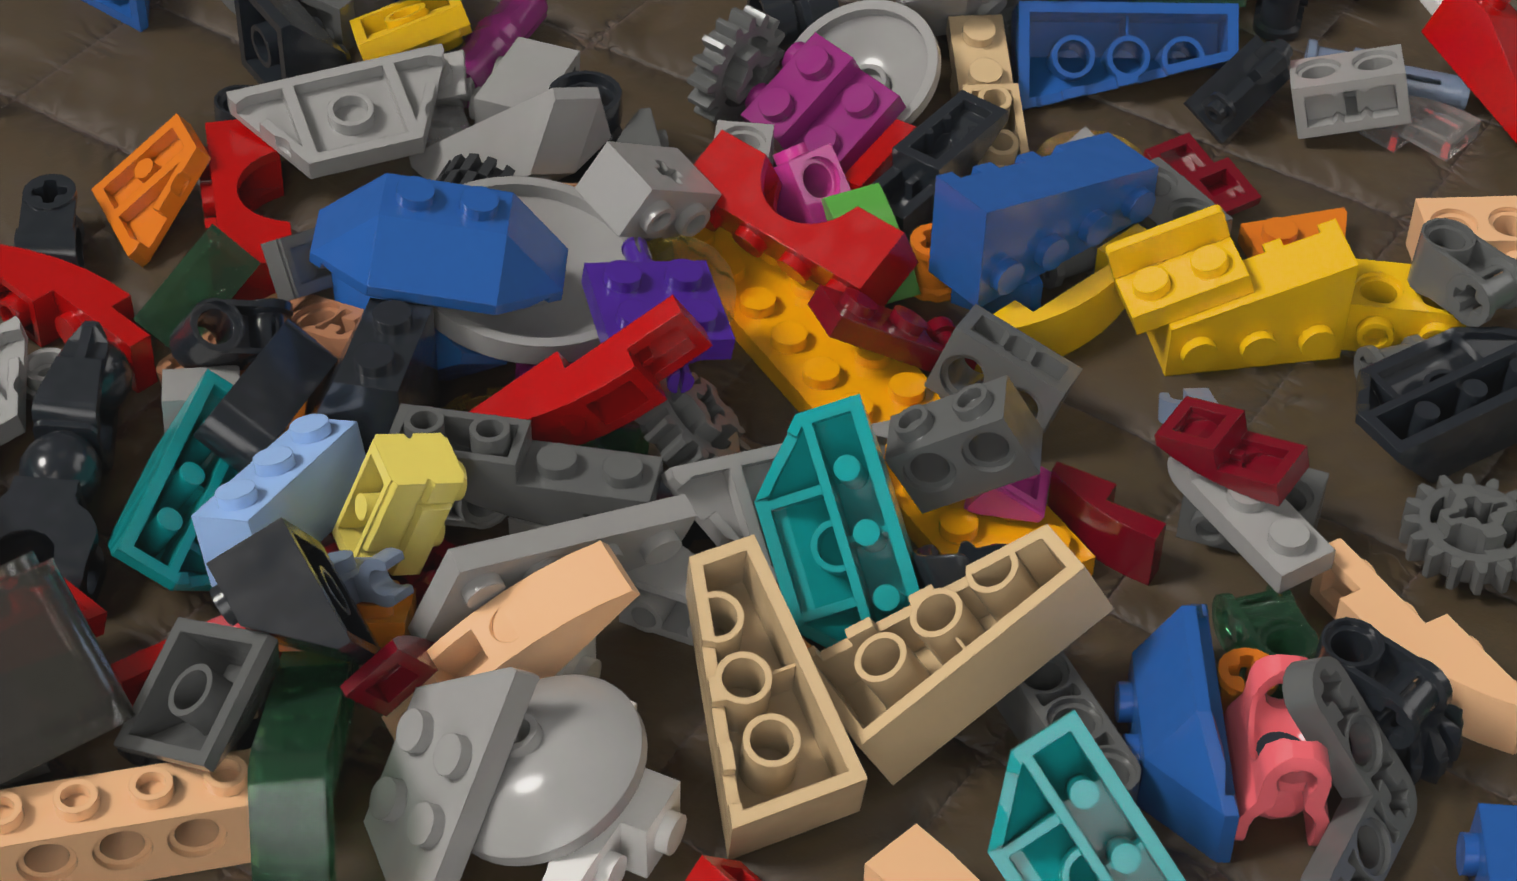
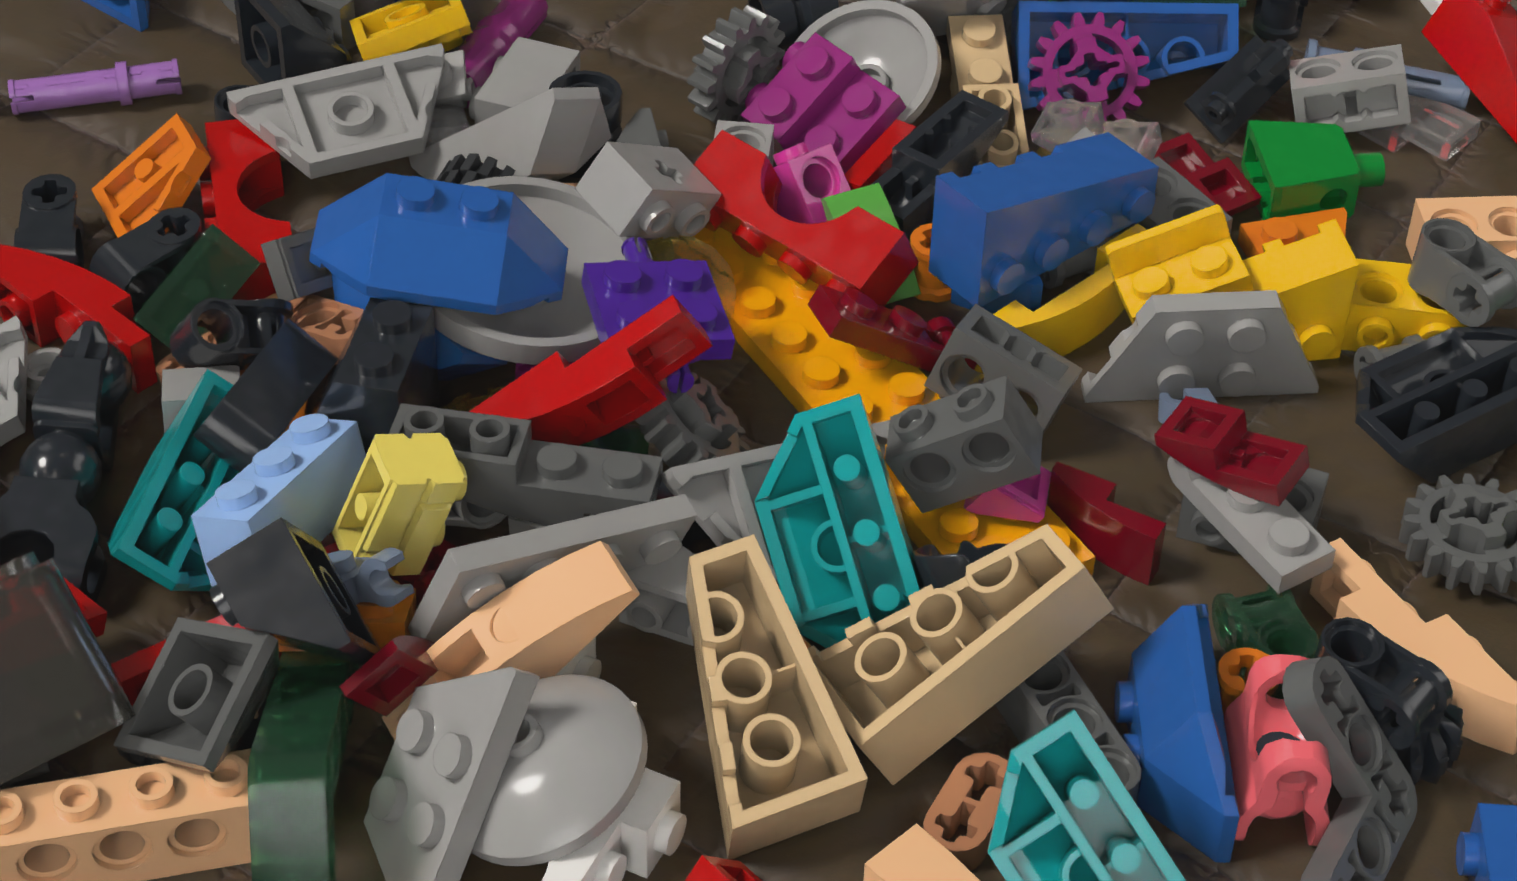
none -> medium lavender pin [7,59,183,115]
none -> black piece [89,207,210,314]
none -> nougat beam [923,752,1008,871]
none -> magenta gear [1027,12,1150,134]
none -> clear slope [1031,99,1162,160]
none -> light grey wing [1081,290,1319,403]
none -> green torso [1241,120,1385,220]

